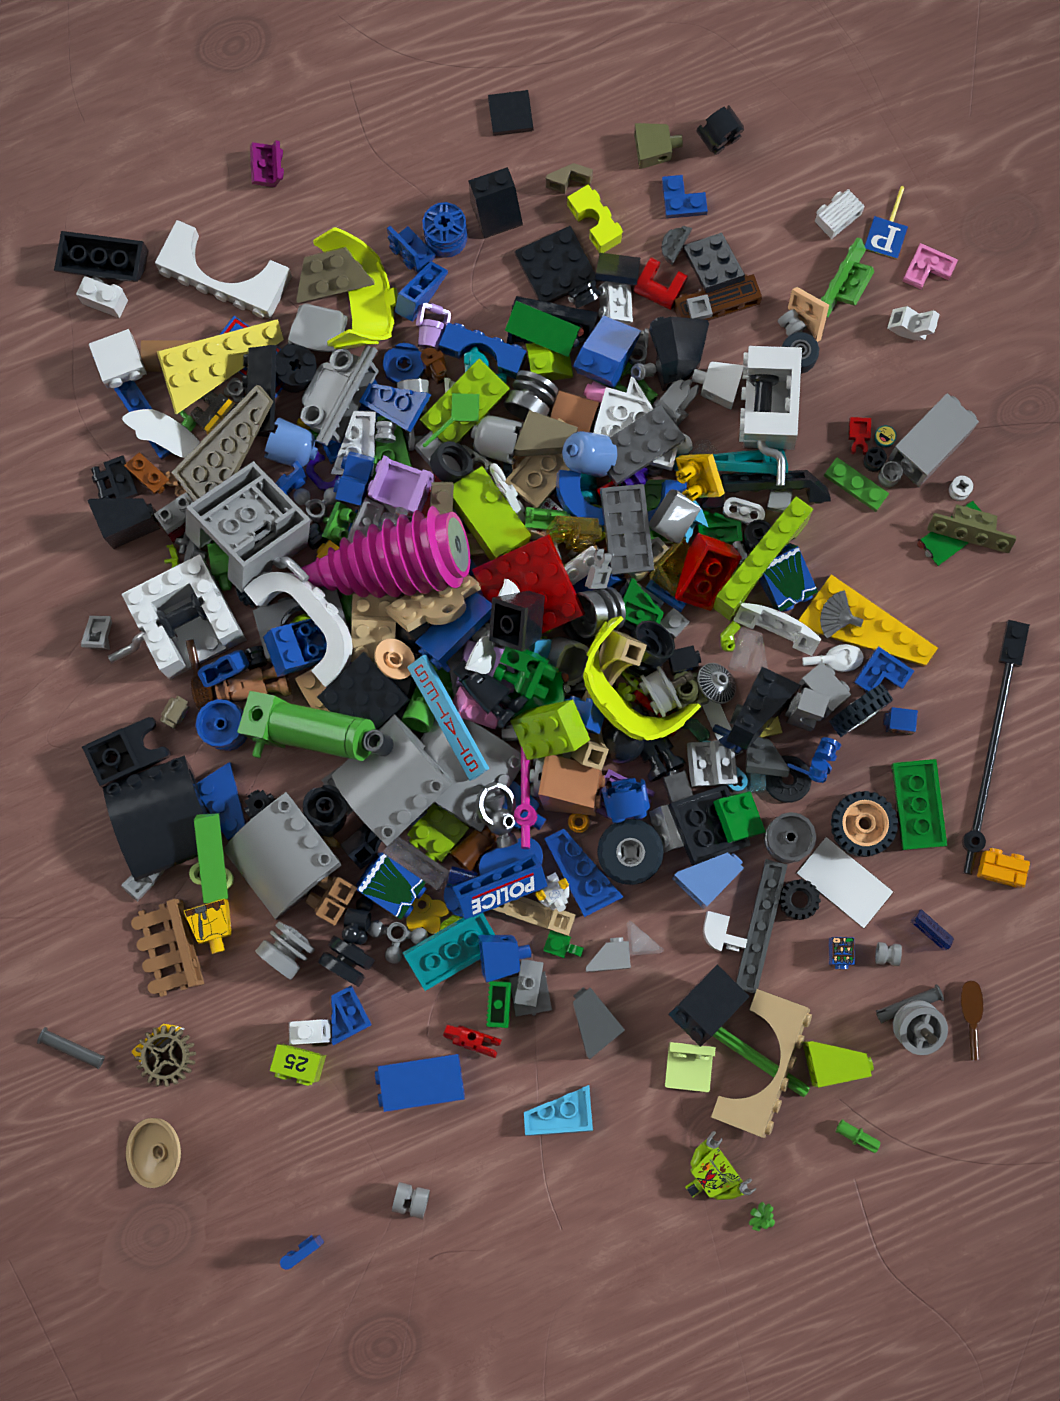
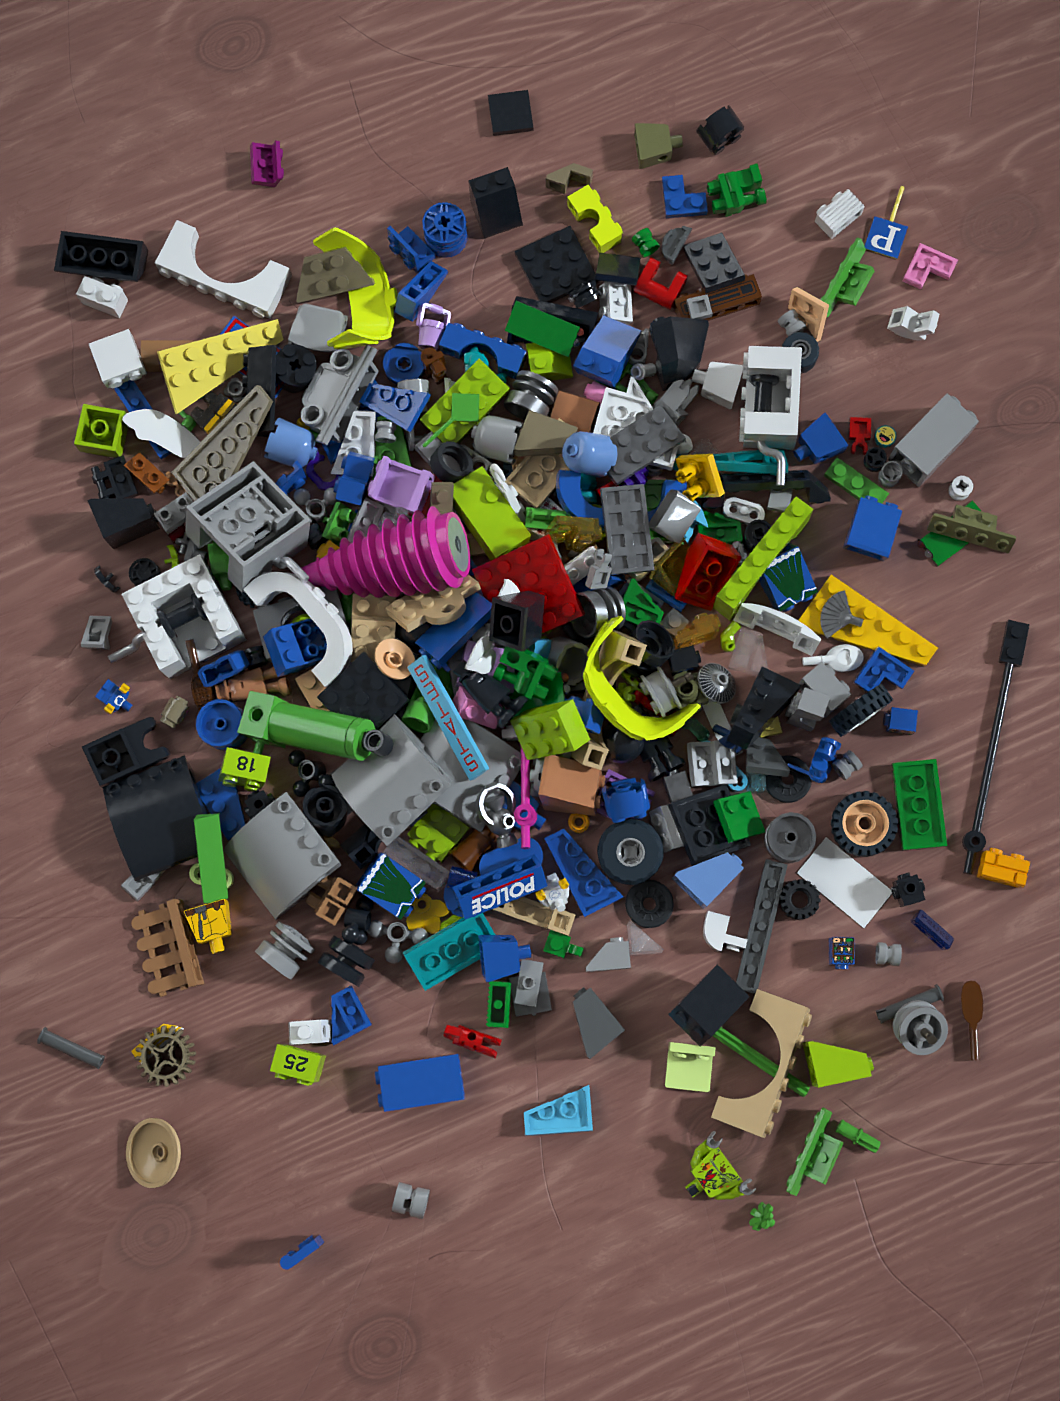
none -> lime brick [74,404,128,458]
none -> black piece [94,565,121,593]
none -> blue piece [95,679,133,714]
none -> black wheel [129,558,162,586]
none -> lime brick [218,747,271,792]
none -> black piece [288,750,336,797]
none -> black wheel [625,880,674,928]
none -> green wheel [632,228,660,258]
none -> clear yellow plate [674,613,721,649]
none -> green hips [706,163,767,217]
none -> bright green bracket [786,1108,843,1196]
none -> blue torso [793,412,848,464]
none -> light grey wheel [832,750,863,780]
none -> blue slope [843,495,902,561]
none -> black brick [891,872,926,908]

